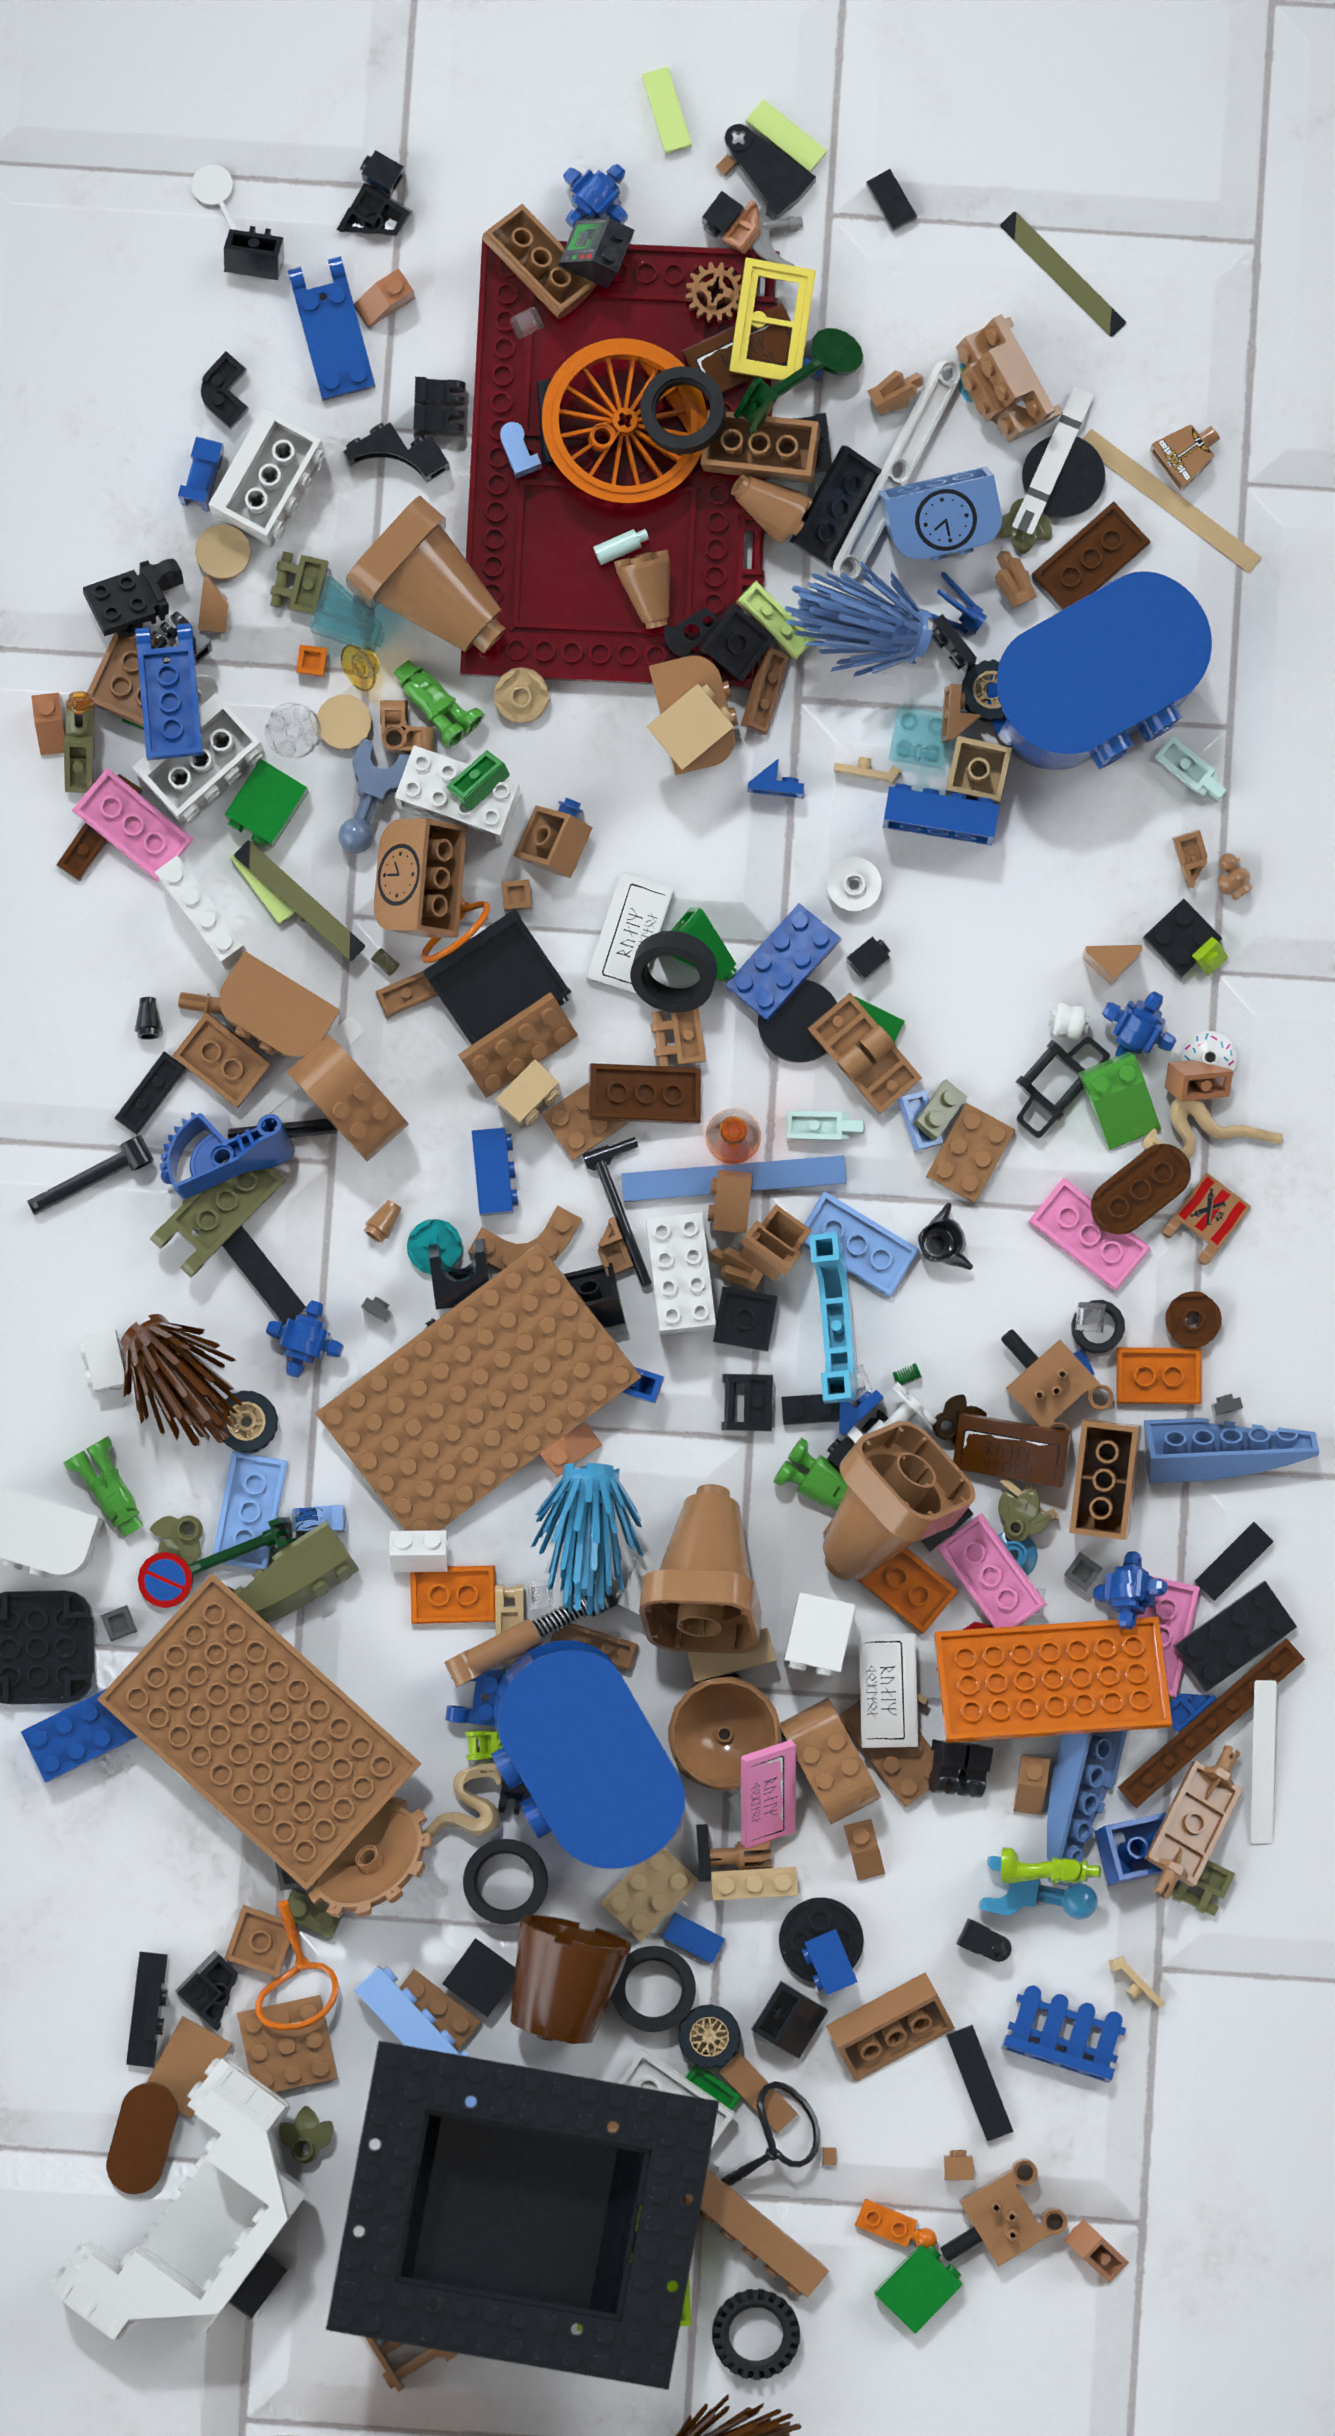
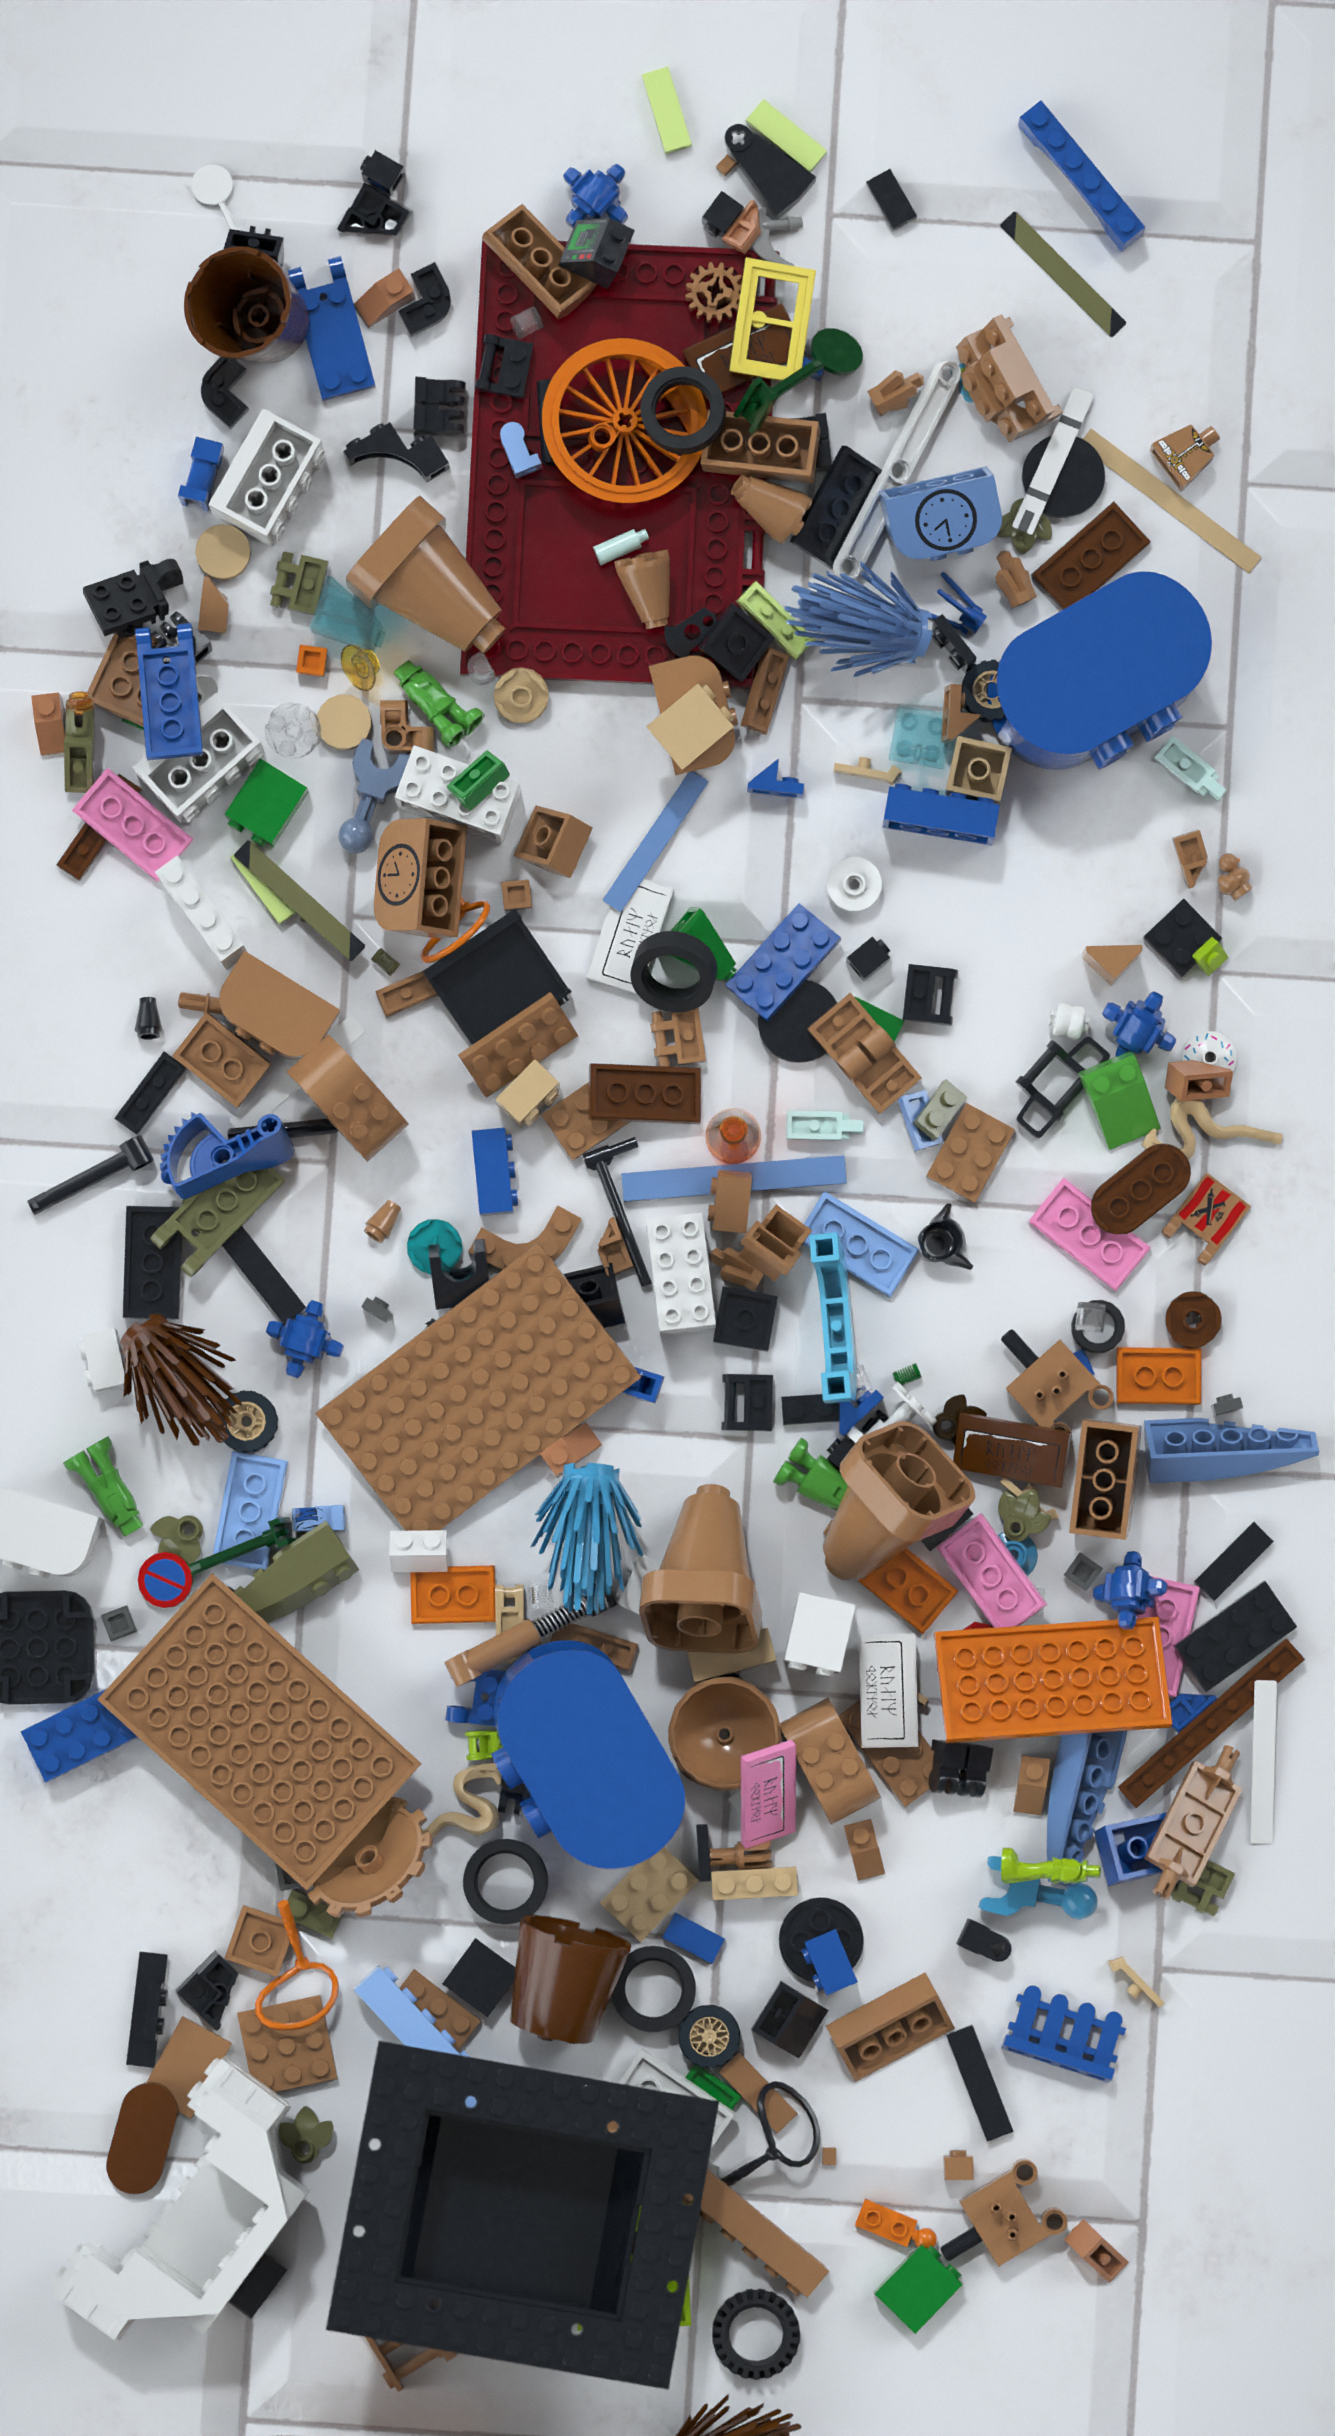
blue plate [558,798,584,819] -> none
none -> black plate [123,1206,182,1320]
none -> reddish brown cone [184,247,309,363]
none -> black plate [398,262,451,337]
none -> clear brick [468,651,496,685]
none -> black plate [474,334,534,399]
none -> medium blue sticker [603,771,708,912]
none -> black plate [902,964,958,1026]
none -> blue arch [1018,100,1145,252]

